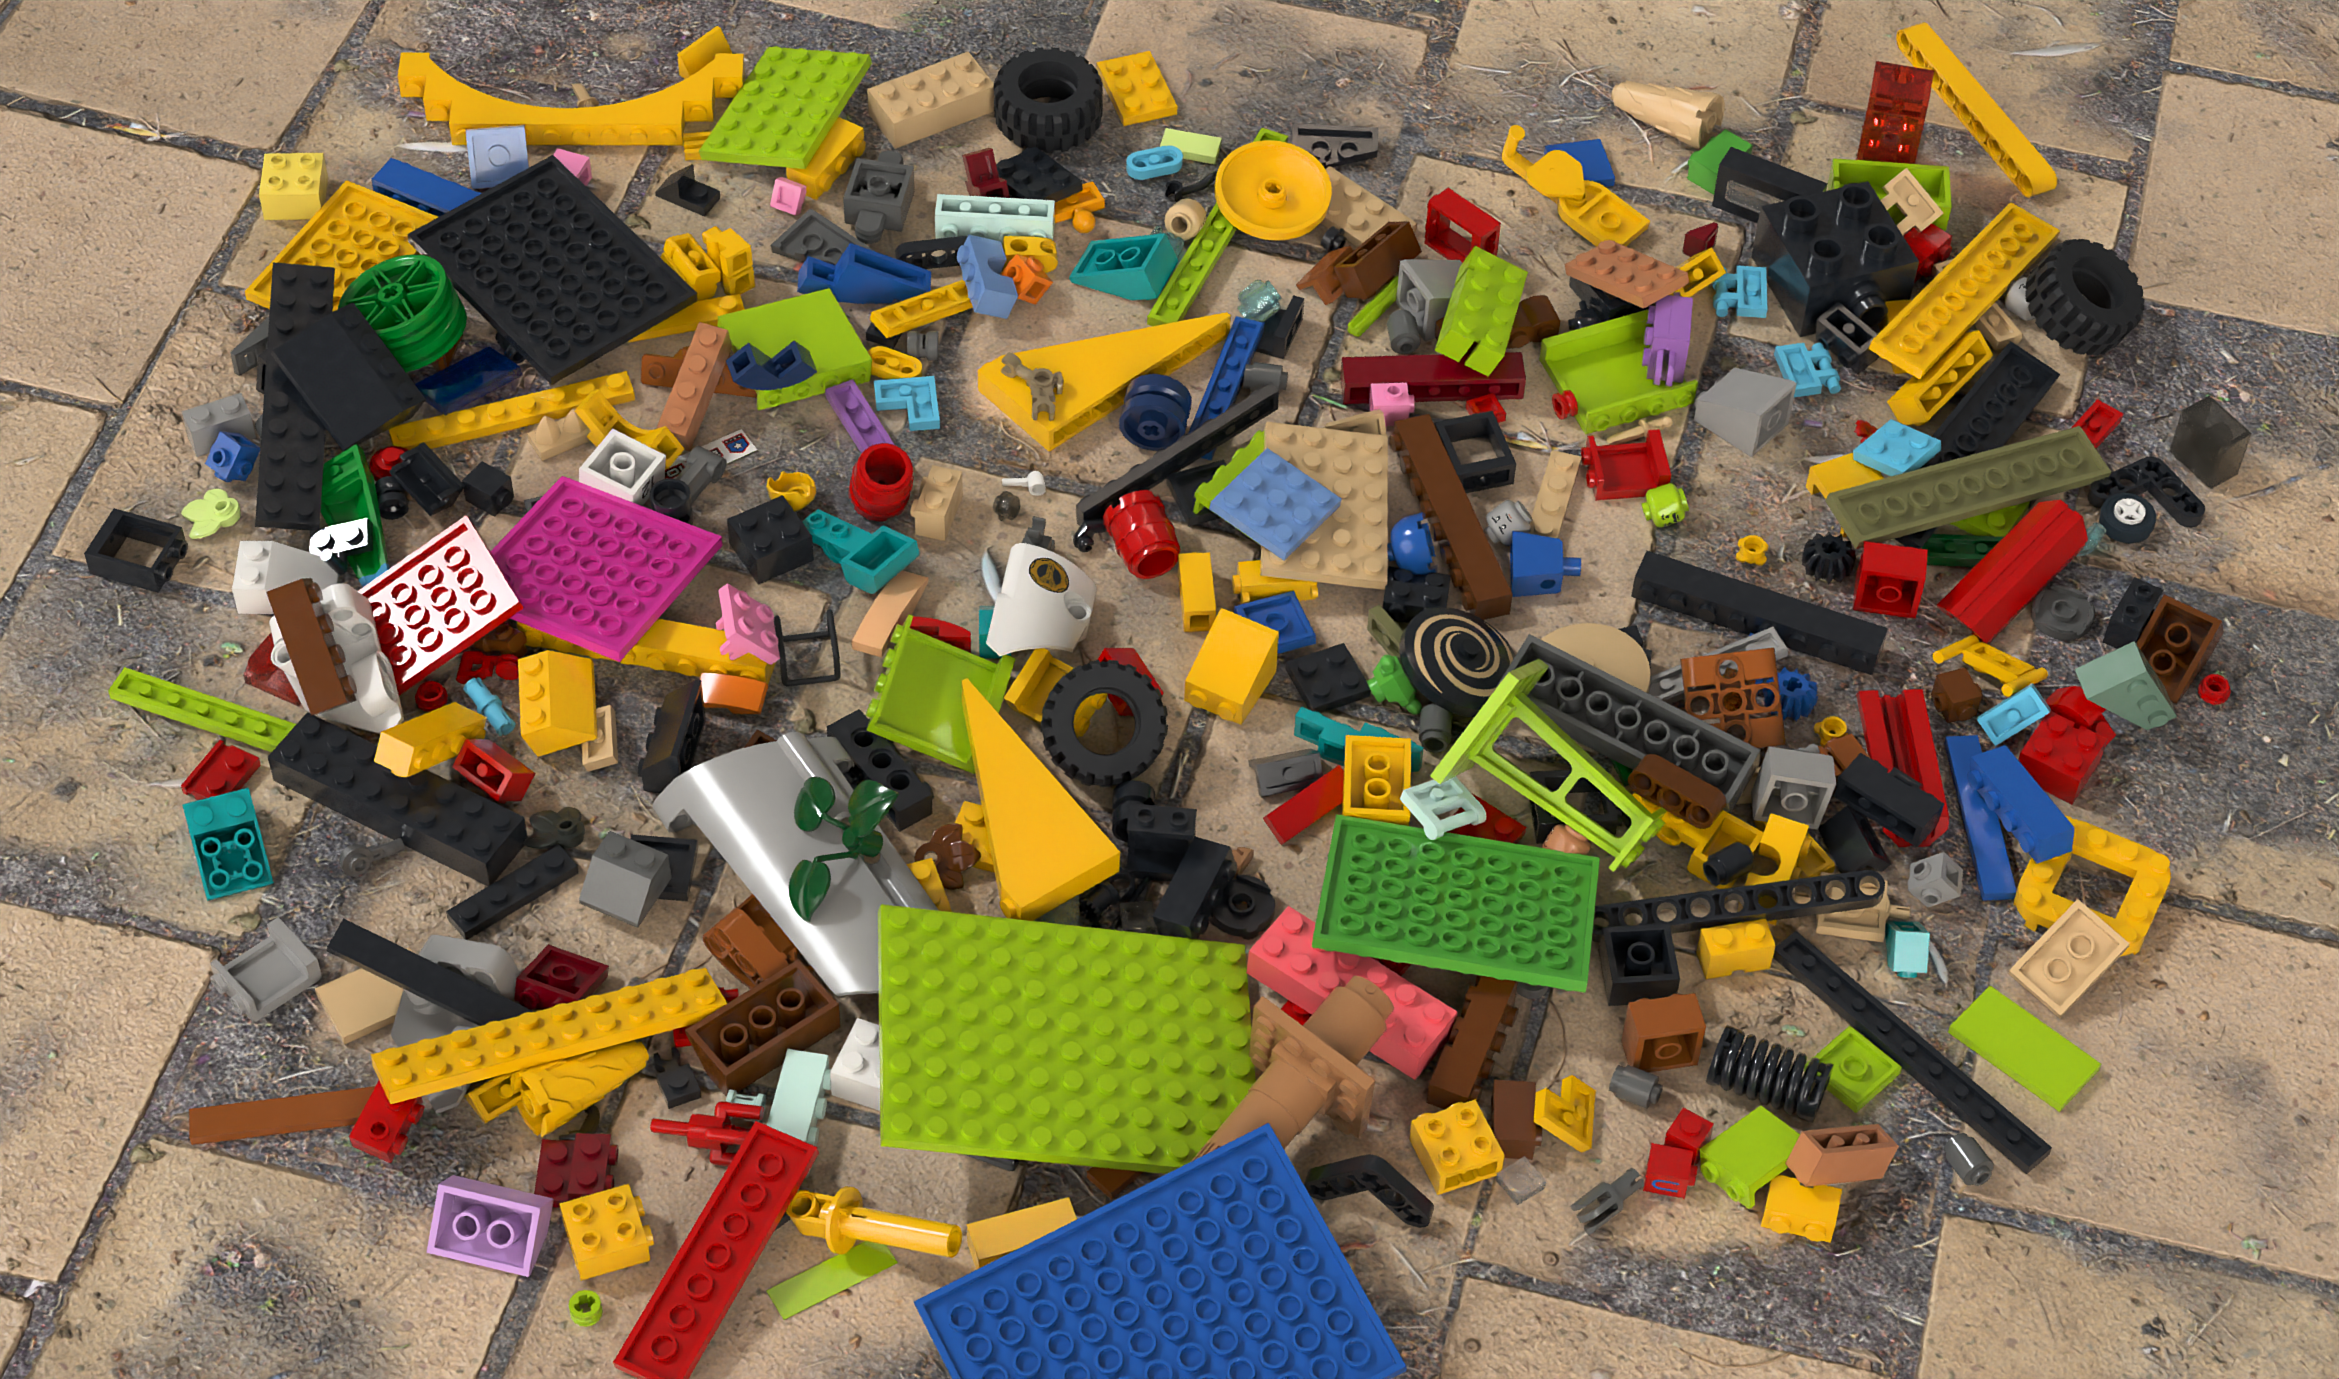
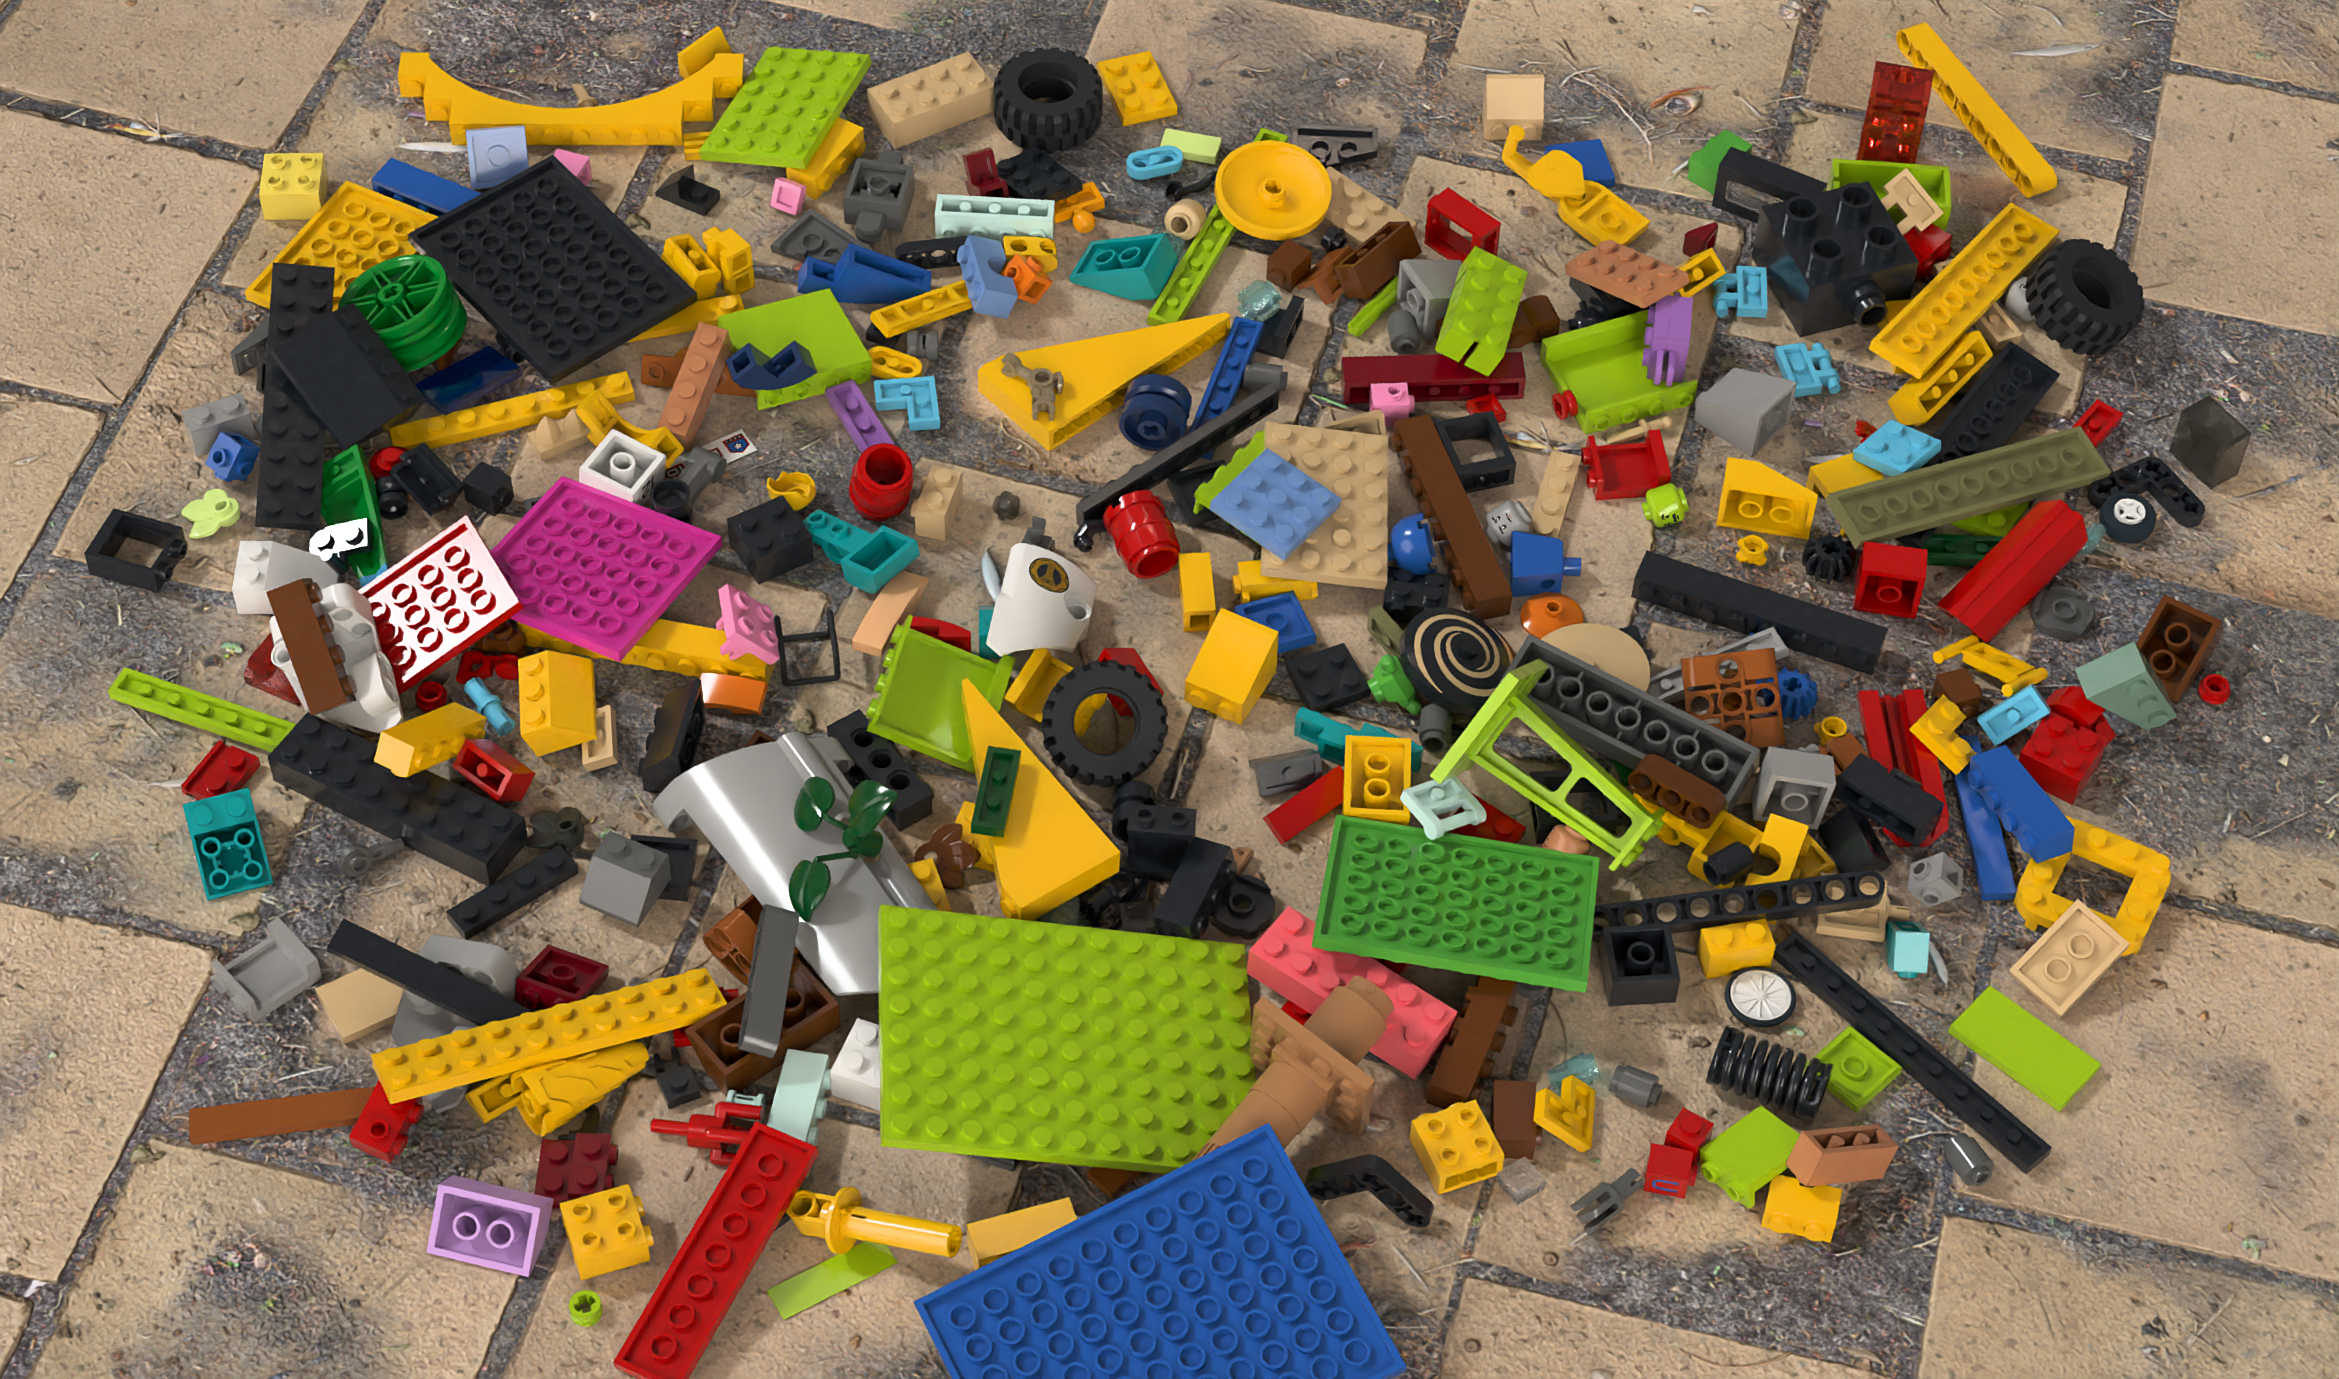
white hand [1002,471,1046,496] -> none
tan cone [1611,80,1725,150] -> none
dark orange brick [1621,993,1706,1072] -> none
black brick [1816,302,1880,375] -> none
black brick [2103,577,2164,649] -> none
none -> dark grey beam [738,904,799,1058]
none -> dark green plate [971,746,1021,838]
none -> reddish brown brick [1266,239,1312,292]
none -> tan slope [1482,74,1544,140]
none -> orange dish [1520,592,1584,639]
none -> clear light blue cone [1547,1052,1600,1090]
none -> yellow slope [1716,457,1818,540]
none -> white wheel [1724,967,1796,1027]
none -> yellow plate [1909,694,1977,775]

